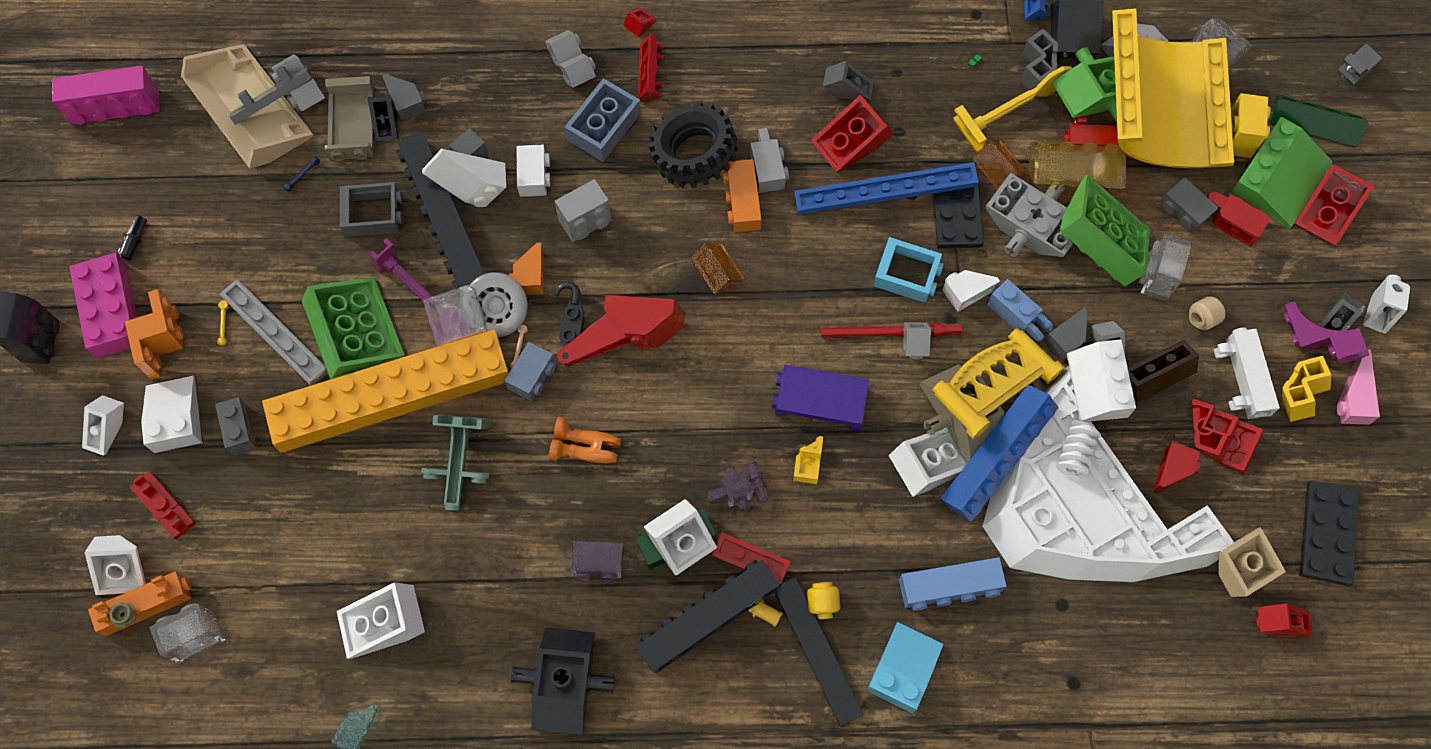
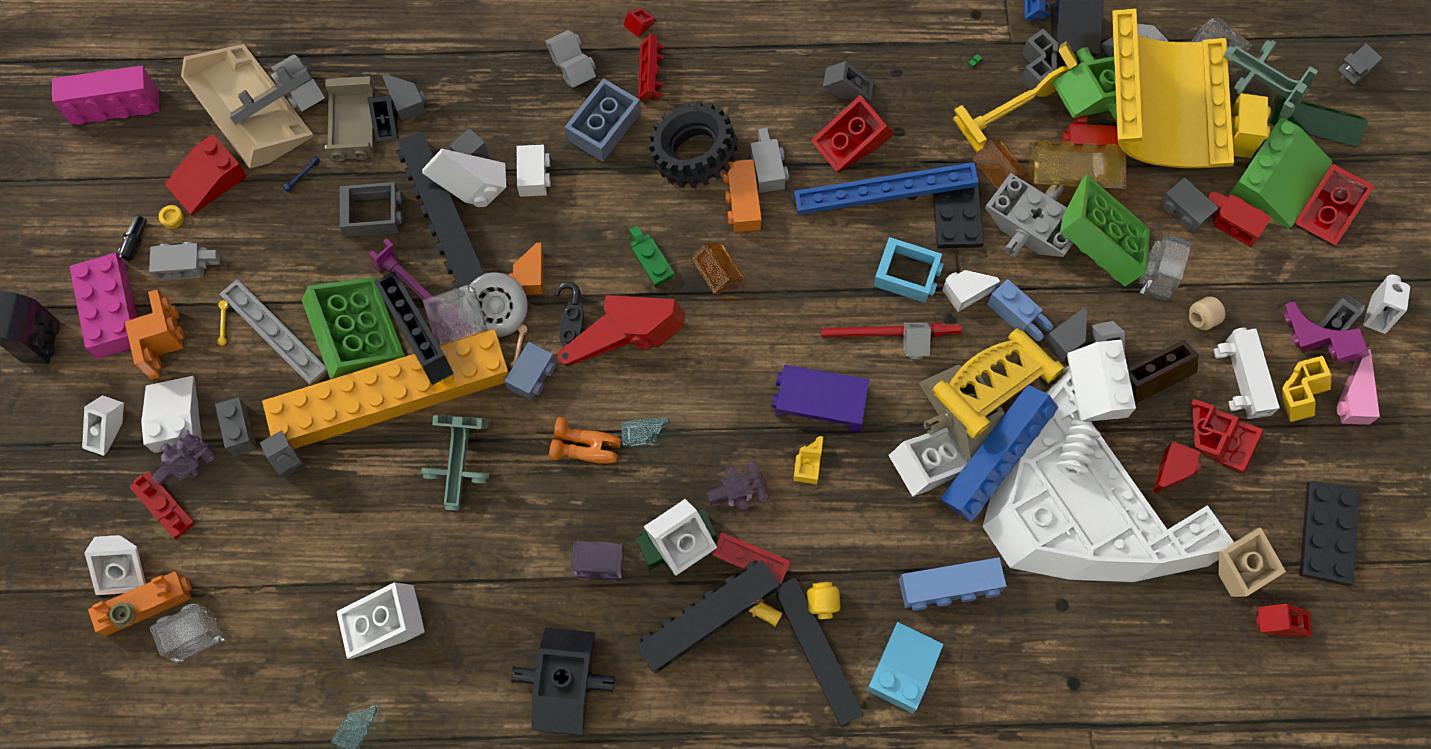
light grey brick [555,179,612,242] -> none
none -> light grey hinge [149,242,220,281]
none -> clear purple piece [151,429,216,486]
none -> yellow tile [159,205,184,229]
none -> red slope [165,134,247,216]
none -> dark grey slope [260,430,306,478]
none -> black brick [374,271,454,385]
none -> clear light blue slope [621,417,669,447]
none -> green hinge [629,226,675,287]
none -> yellow tile [1059,41,1078,69]
none -> sand green piece [1223,40,1318,120]

